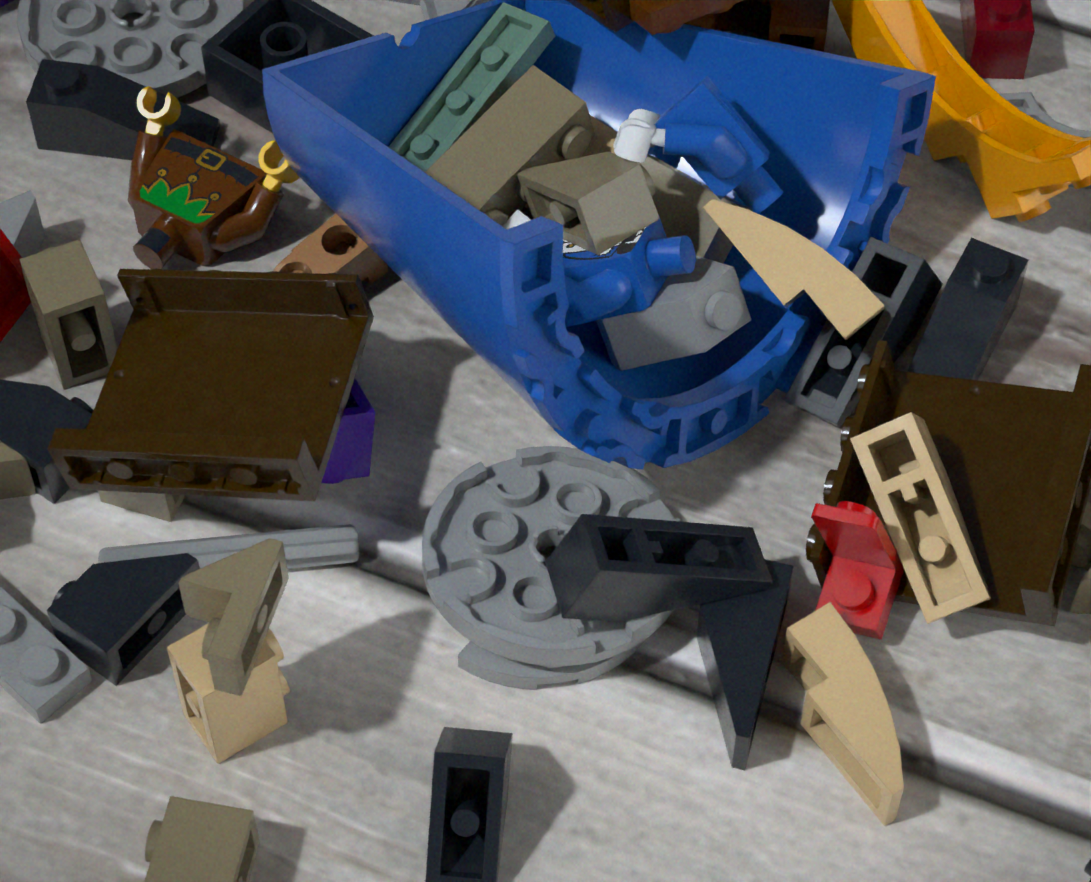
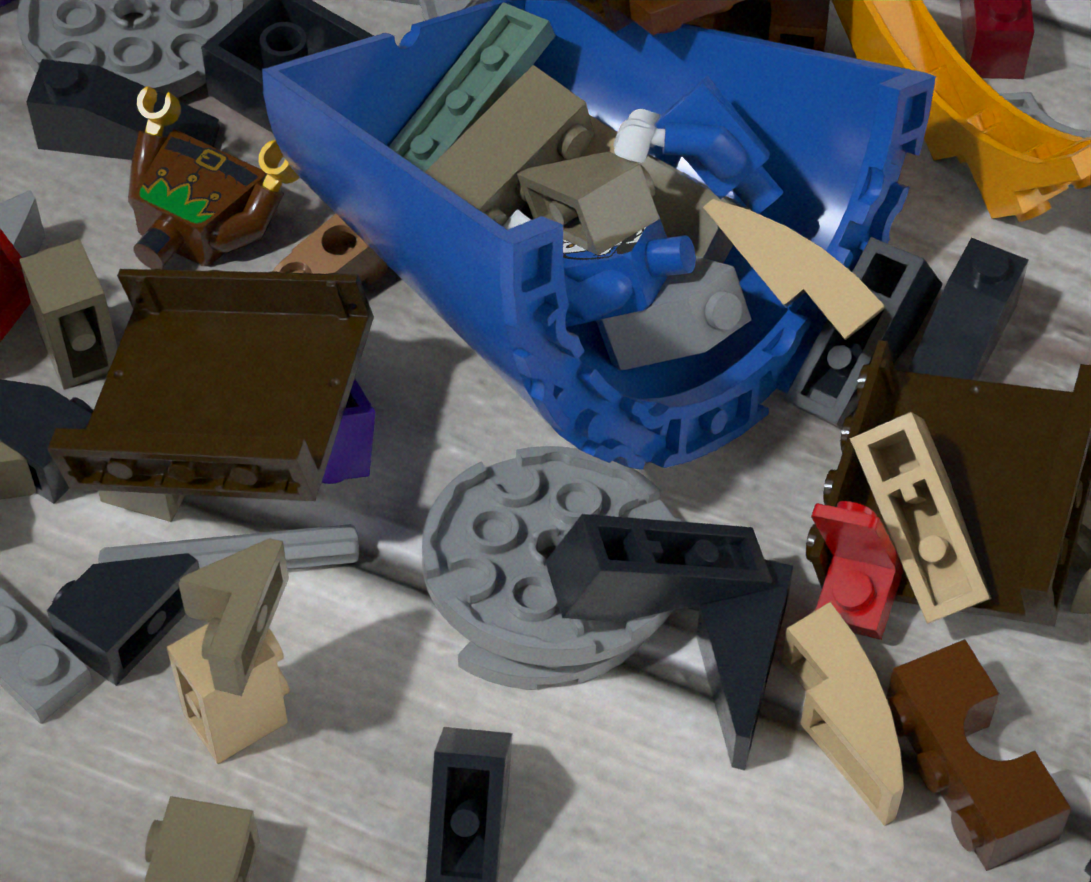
none -> reddish brown arch [886,639,1072,871]

